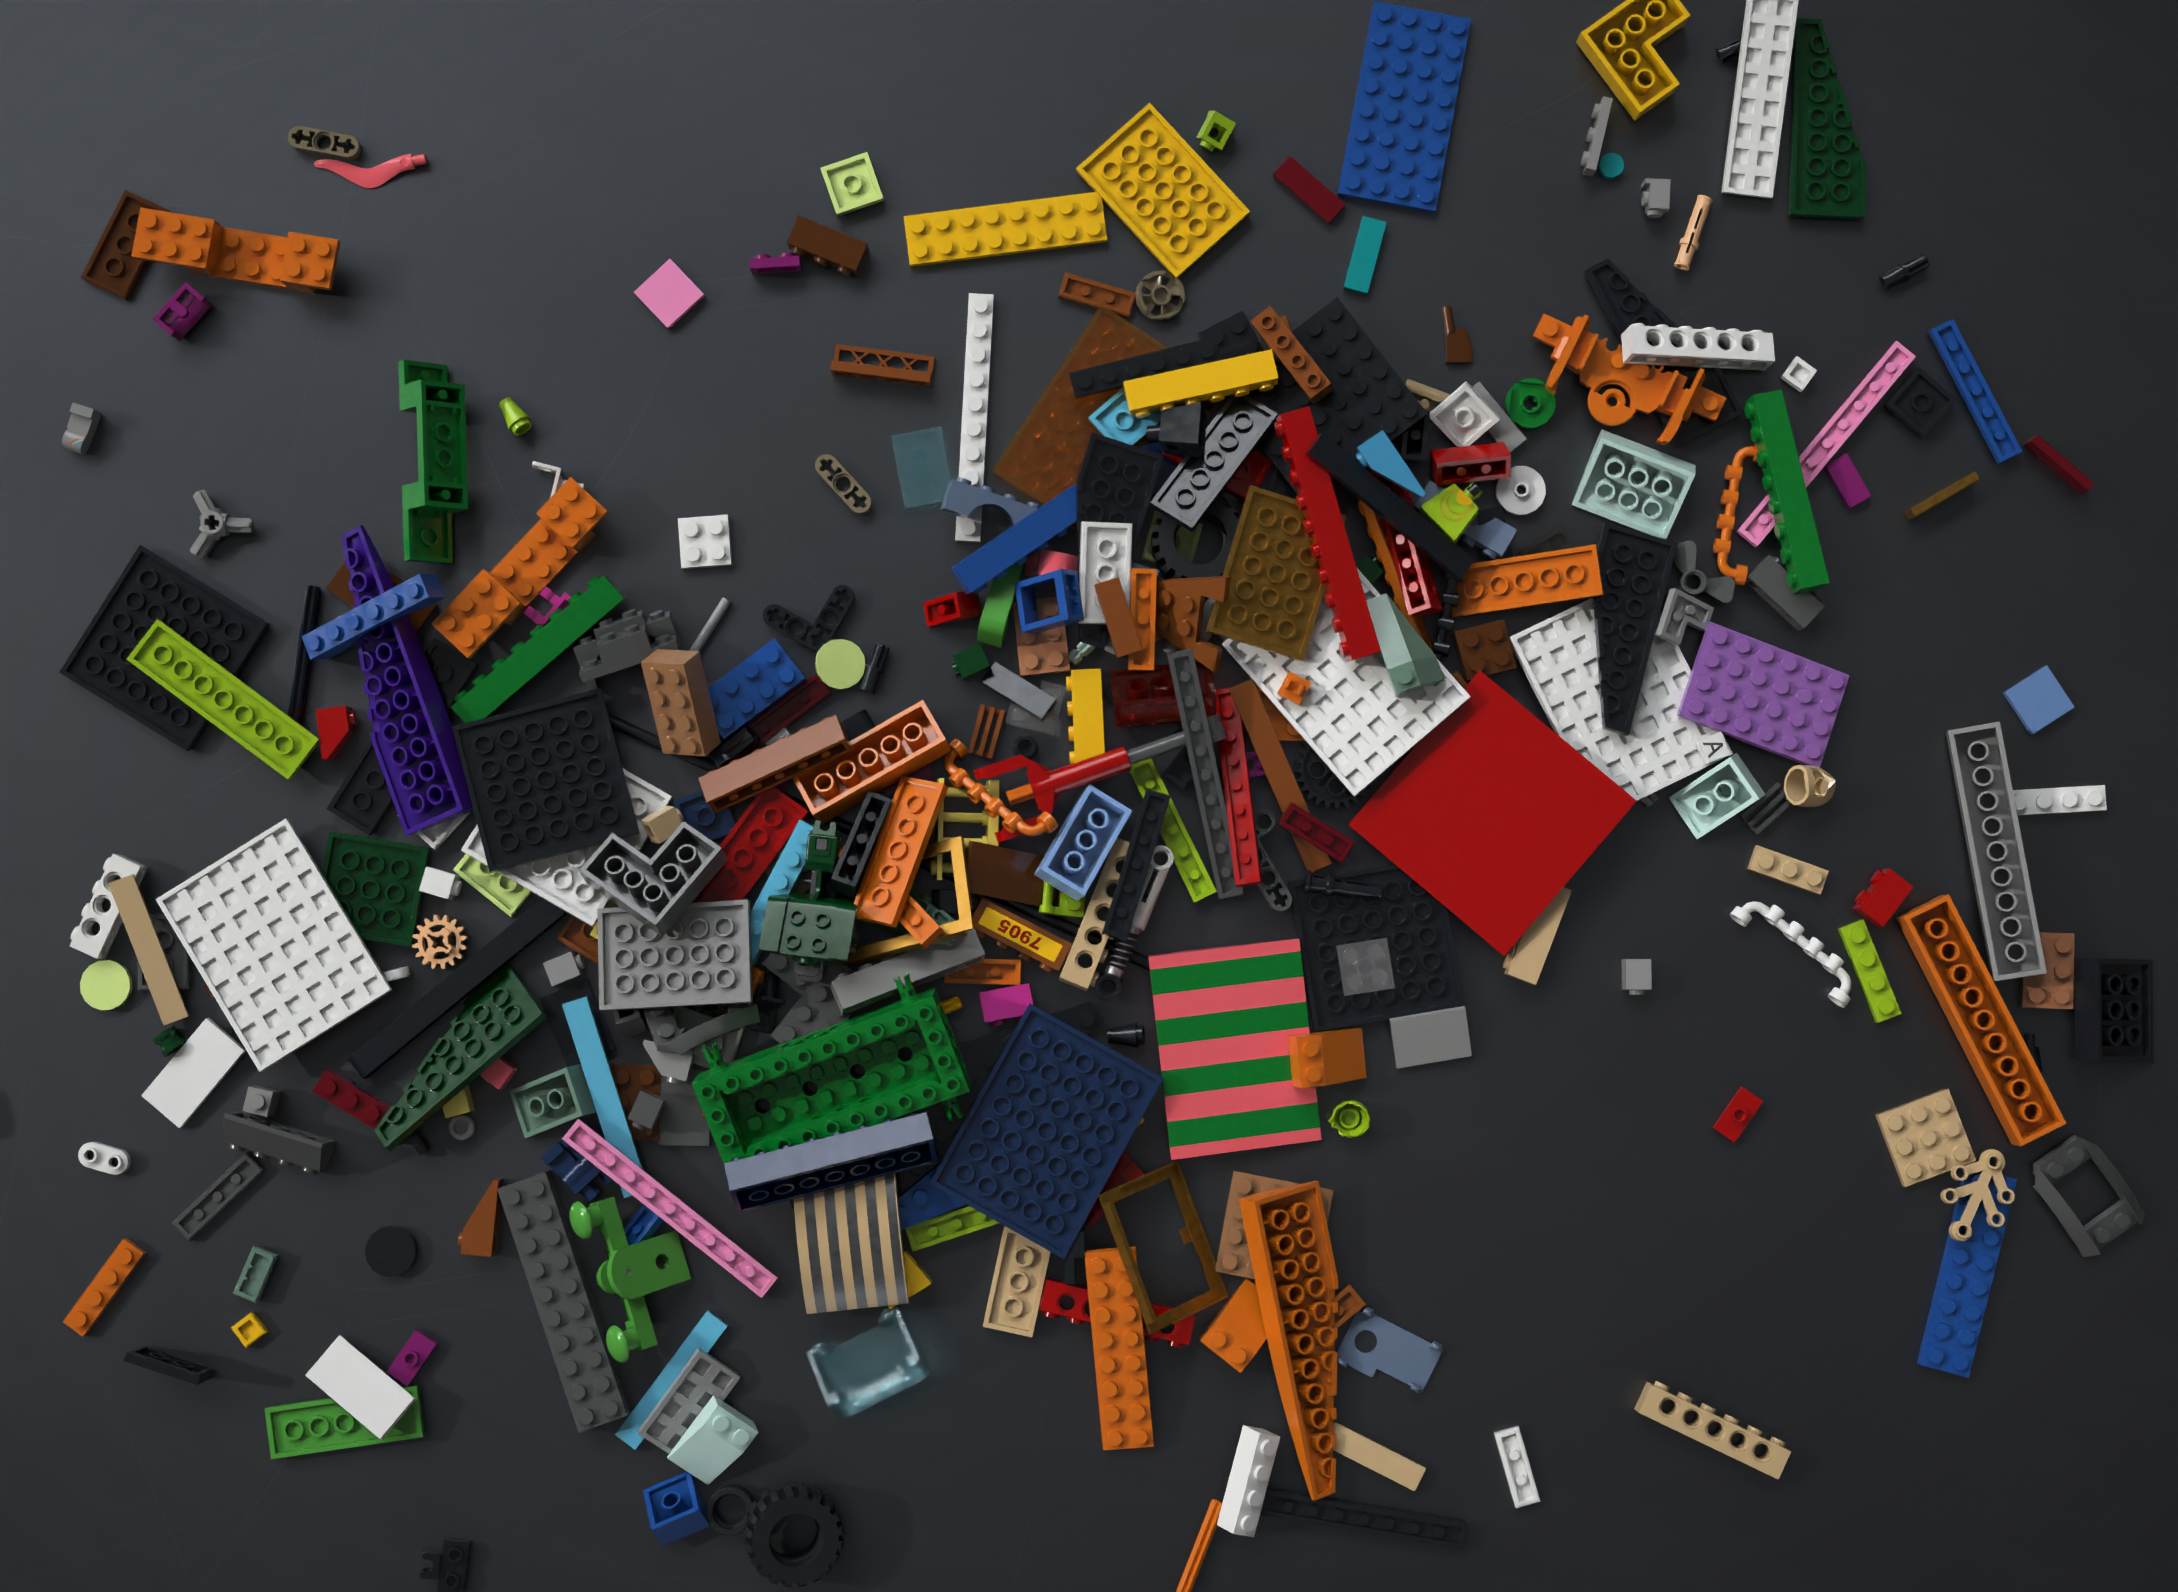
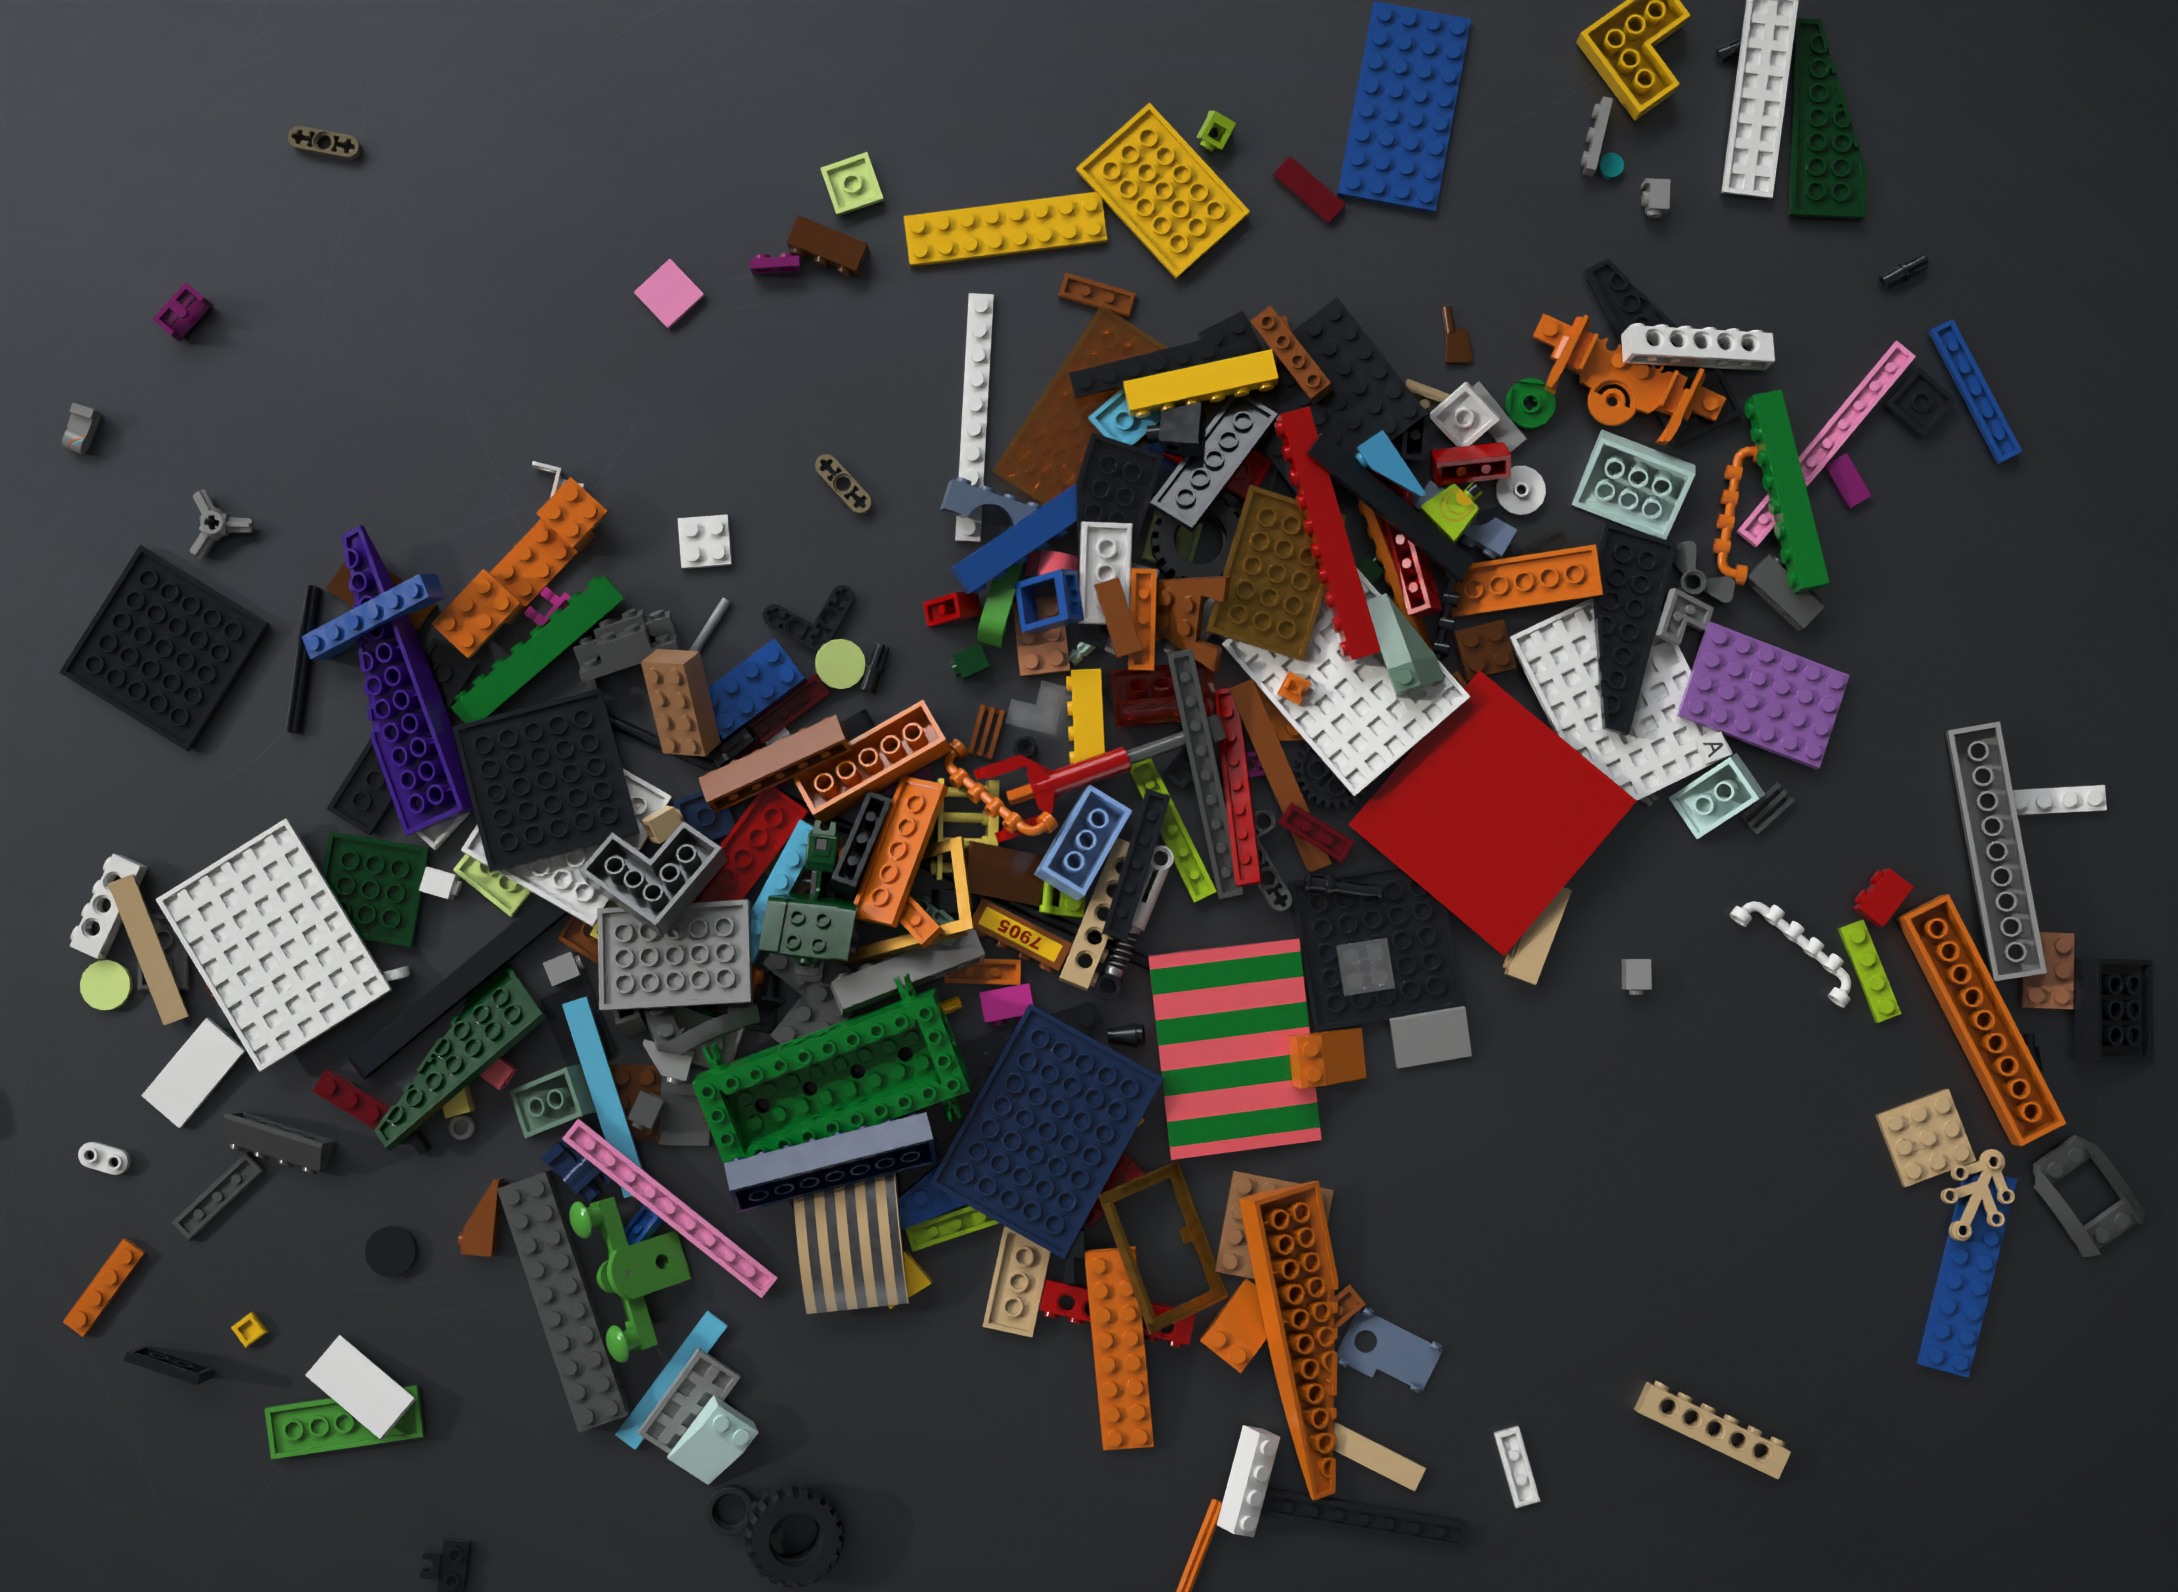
reddish brown tile [81,190,171,301] -> none
lime plate [127,619,320,780] -> none
orange bracket [131,207,340,294] -> none
dark green wheel [153,1026,186,1057] -> none
sand green plate [233,1245,278,1303] -> none
light grey brick [242,1085,281,1117] -> none
coral piece [314,153,428,188] -> none
red slope [316,705,357,761] -> none
magenta plate [387,1329,438,1386] -> none
green bracket [398,360,468,564] -> none
light nougat gear [412,915,469,969] -> none
lime cone [499,397,532,436] -> none
blue slope [643,1471,710,1546] -> none
clear light blue windscreen [806,1307,930,1418] -> none
dark orange fence [830,344,935,387] -> none
clear light blue tile [891,426,951,510] -> none
tile [981,662,1057,722] -> none
dark tan piece [1135,270,1186,321] -> none
lime hair [1328,1100,1371,1138] -> none
teal tile [1343,216,1387,295] -> none
light nougat pin [1674,195,1713,271] -> none
red plate [1712,1086,1763,1143] -> none
tan plate [1747,845,1829,895] -> none
white plate [1780,356,1817,392] -> none
tan piece [1784,765,1836,807] -> none
pearl gold tile [1904,471,1980,520] -> none
medium blue tile [2003,665,2074,735] -> none
dark red tile [2023,435,2094,495] -> none

